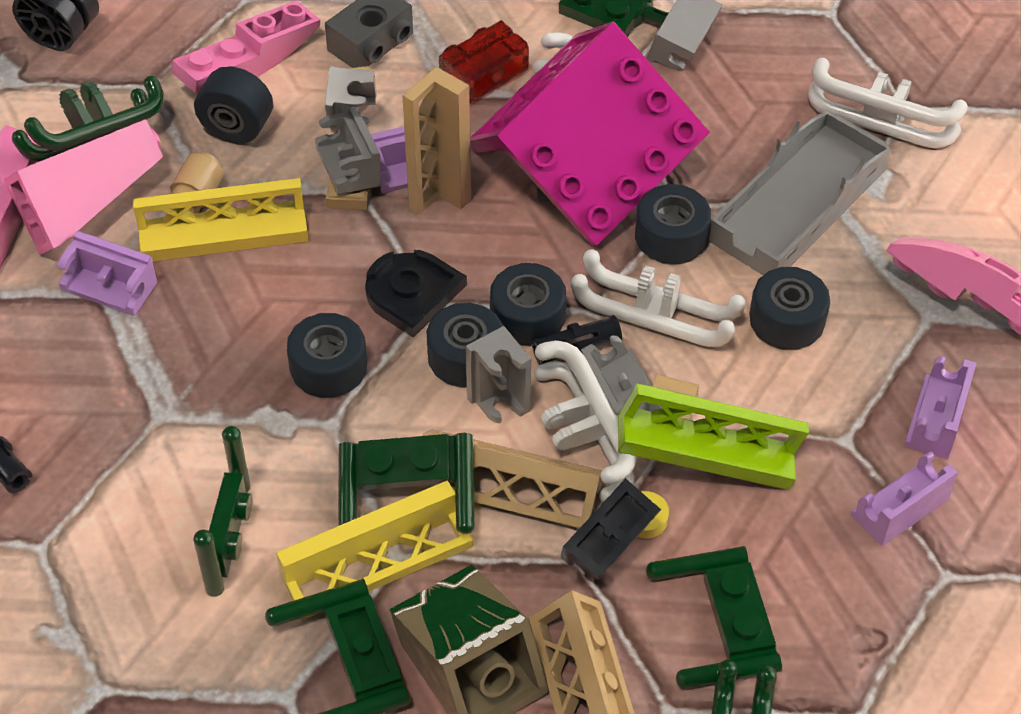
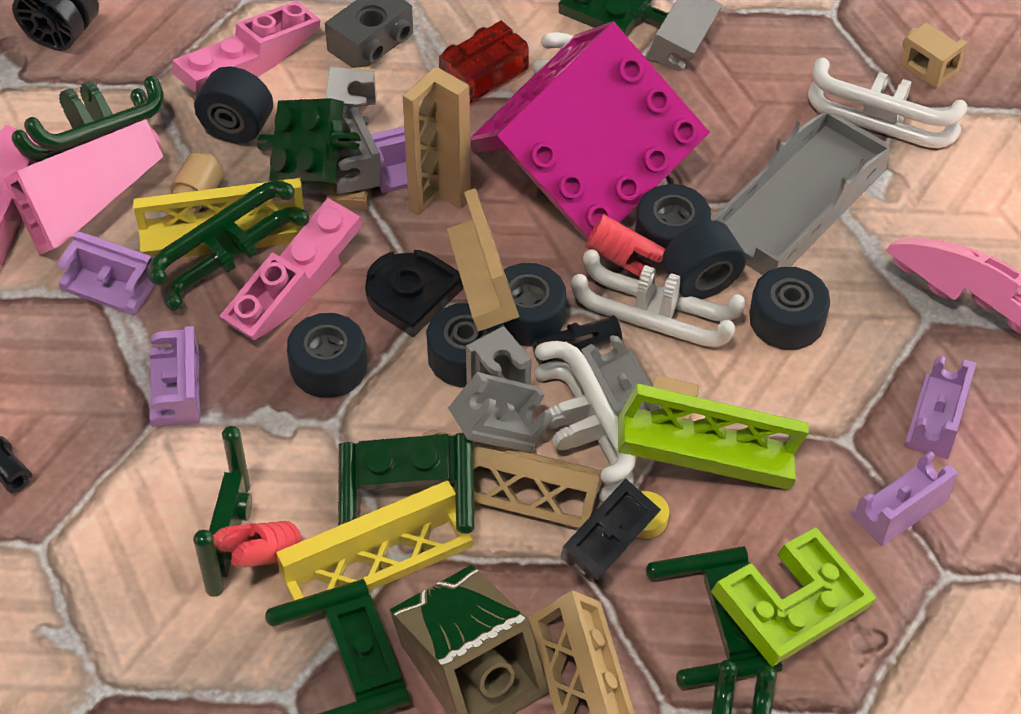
none -> dark green piece [147,181,309,311]
none -> lavender hinge [150,326,200,427]
none -> coral hinge [213,521,301,568]
none -> bright pink slope [219,198,363,340]
none -> dark green plate [257,98,361,184]
none -> tan fence [447,188,519,331]
none -> light grey hinge [448,372,552,453]
none -> coral hinge [585,214,666,277]
none -> black wheel [662,220,747,299]
none -> lime plate [711,527,877,667]
none -> tan brick [900,22,968,89]

